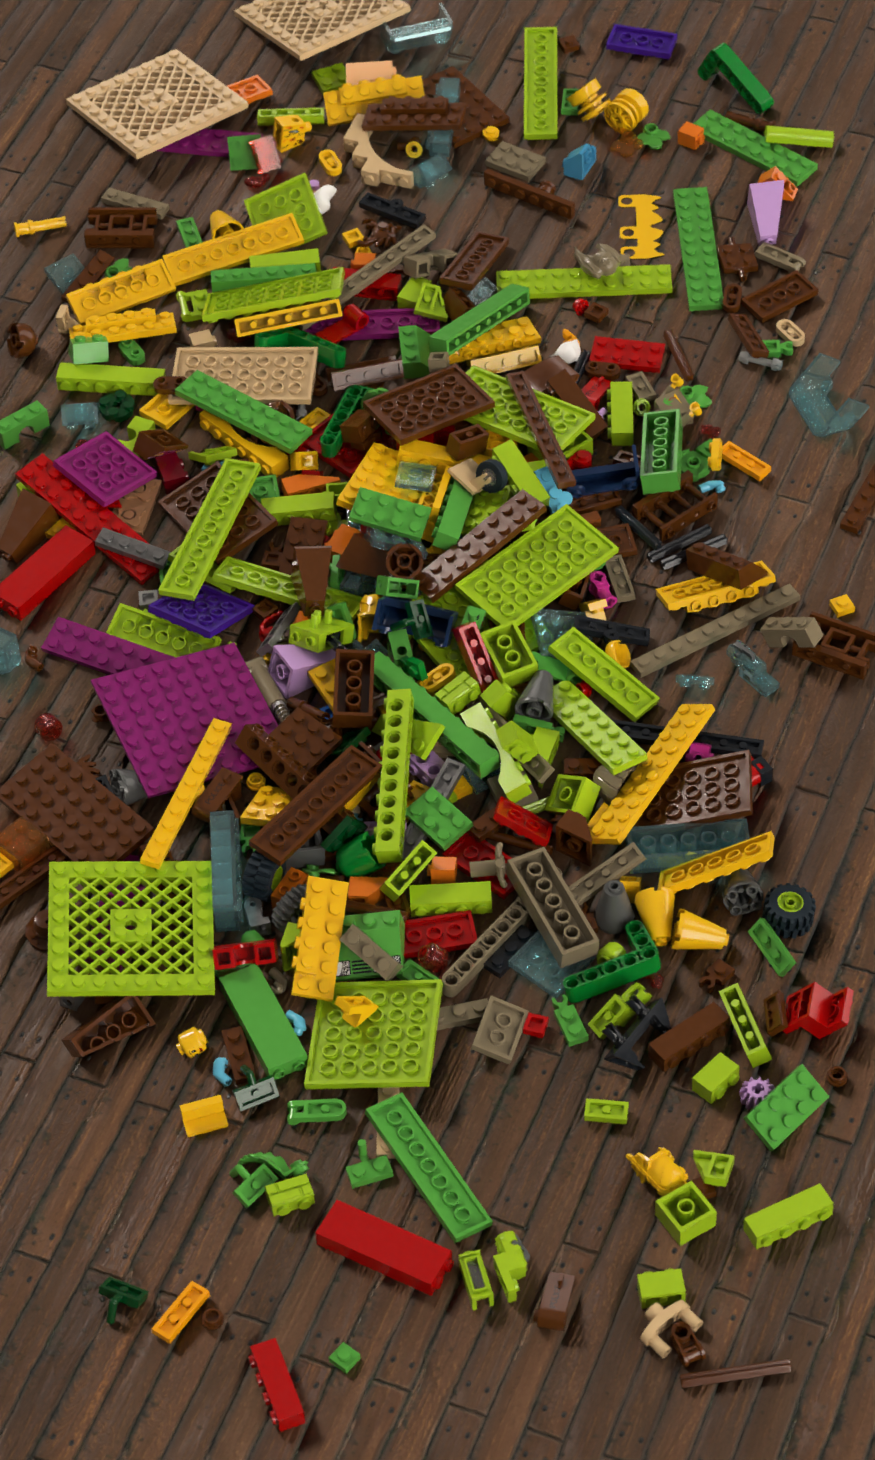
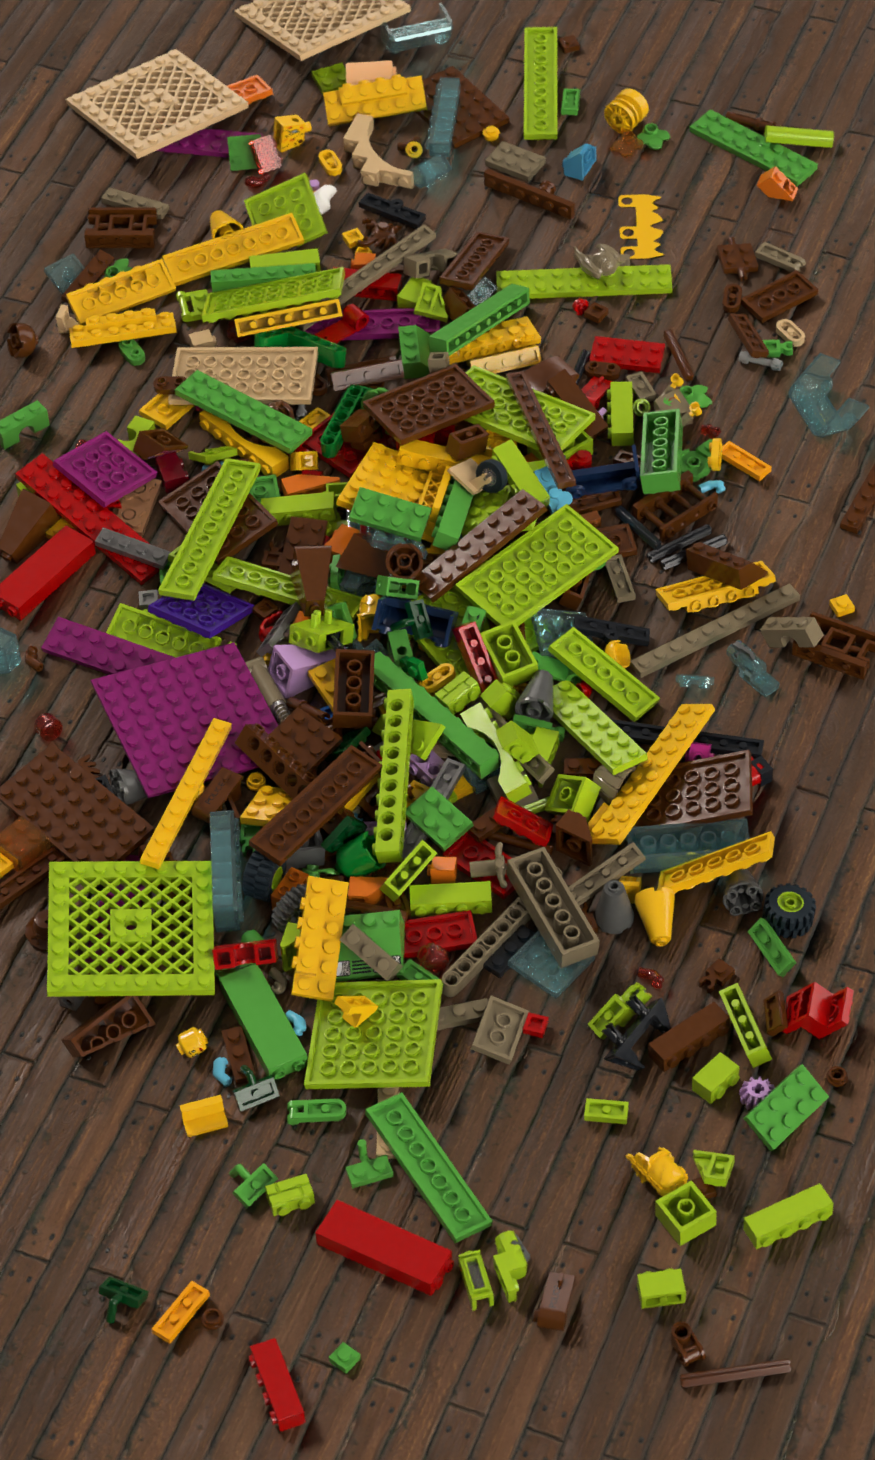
yellow pin [14,216,67,238] -> none
lime brick [56,362,166,396] -> none
clear light blue slope [61,402,100,430] -> none
bright green slope [68,334,109,364] -> none
reddish brown plate [91,704,109,723] -> none
dark green plate [99,390,136,422] -> none
bright green plate [176,217,202,248] -> none
bright green plant [238,1152,309,1180] -> none
flat silver leg [244,897,272,936] -> none
lime brick [257,108,325,126] -> none
reddish brown plate [362,95,466,131] -> none
clear light blue plate [395,461,437,492] -> none
white hair [550,329,581,364] -> none
bright green plate [552,994,589,1047] -> none
green beam [563,920,661,1003] -> none
yellow wheel [567,78,611,122] -> none
yellow slope [579,599,608,621] -> none
dark pink connector [588,571,617,609] -> none
lime head [597,942,627,965] -> none
dark purple plate [606,24,678,59] -> none
tan connector [640,1300,703,1359] -> none
yellow cone [671,909,729,950] -> none
bright green plate [673,187,723,311] -> none
orange brick [678,121,705,150] -> none
green beam [698,43,774,114] -> none
lavender slope [747,180,784,246] -> none

